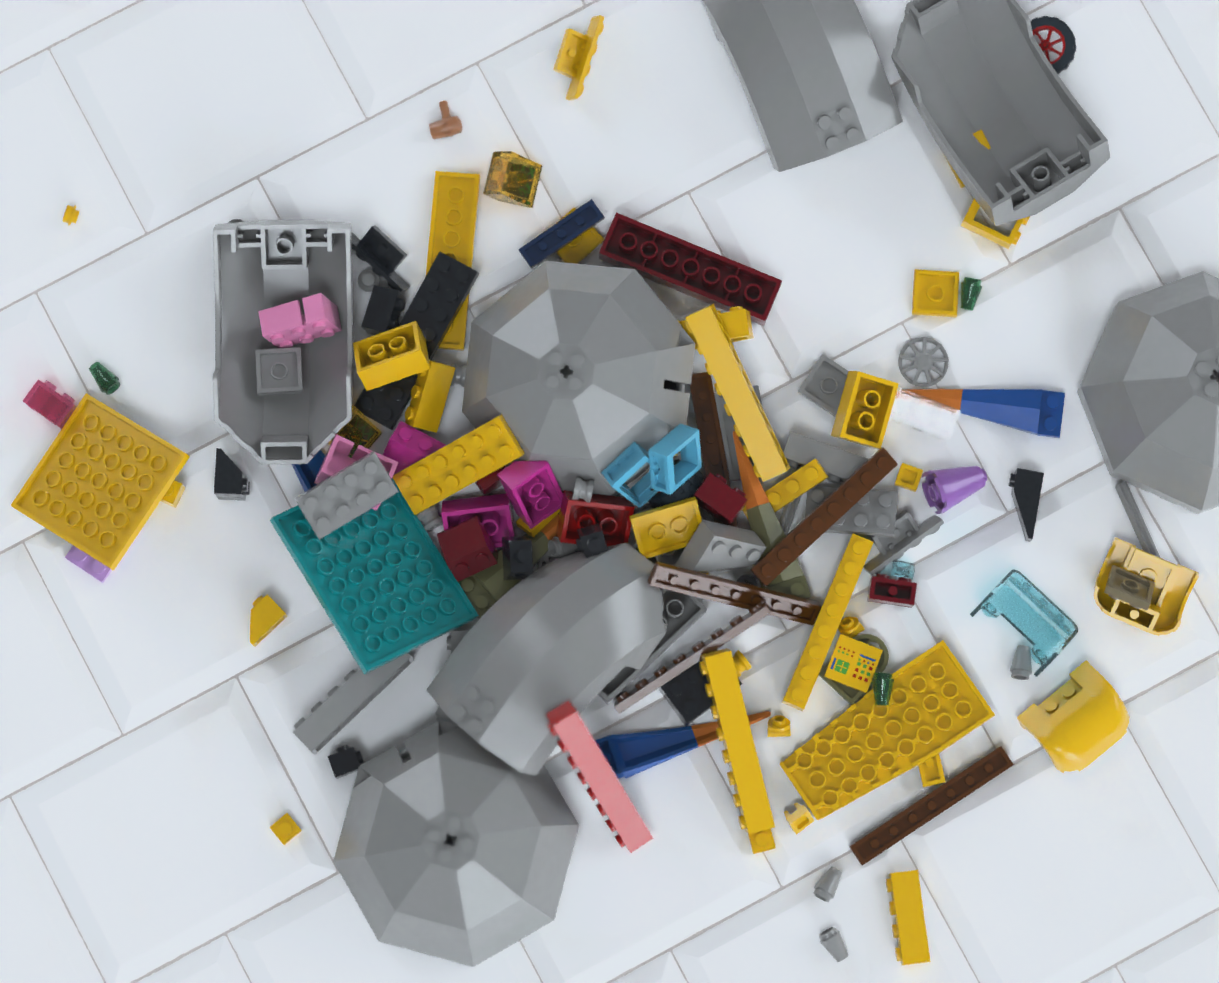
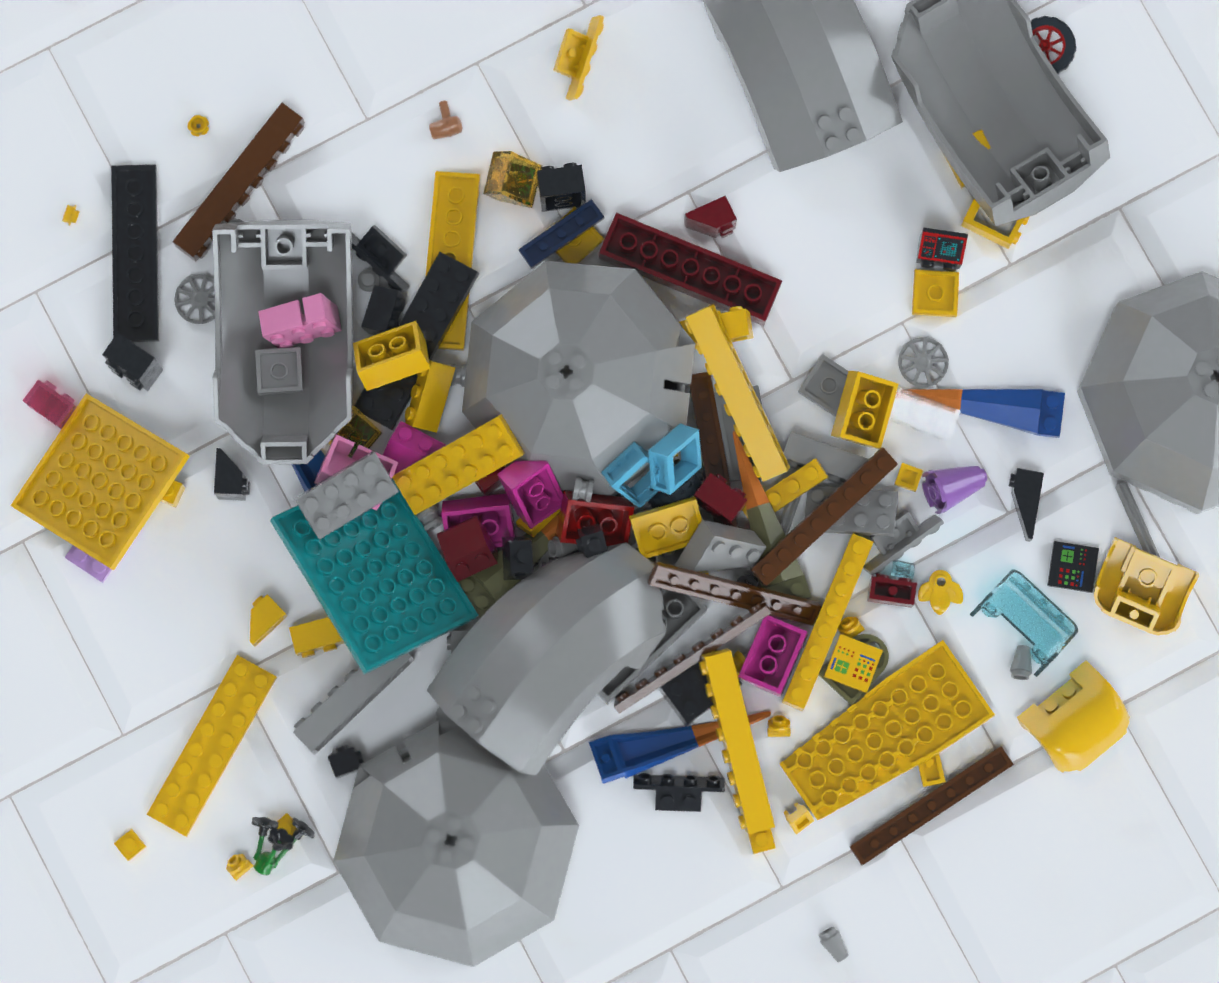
clear green cone [89,362,121,395] -> none
brick [545,700,654,853] -> none
light grey cone [813,866,842,902] -> none
clear green cone [871,672,894,705] -> none
yellow brick [886,870,931,966] -> none
clear green cone [960,277,983,311] -> none
dark tan plate [1104,565,1155,611] -> none
none -> black brick [102,332,163,391]
none -> black plate [111,164,159,342]
none -> yellow plate [113,829,147,861]
none -> yellow plate [146,655,277,837]
none -> reddish brown brick [172,102,305,262]
none -> light grey wheel [174,274,215,324]
none -> yellow plate [187,115,209,137]
none -> yellow plate [226,854,254,881]
none -> black plant [251,817,315,876]
none -> yellow brick [289,617,344,658]
none -> black brick [537,162,586,212]
none -> black bracket [633,773,725,812]
none -> dark red slope [684,195,737,238]
none -> dark pink slope [738,615,808,697]
none -> slope [916,227,968,272]
none -> yellow plate [918,570,963,615]
none -> black tile [1047,541,1099,593]

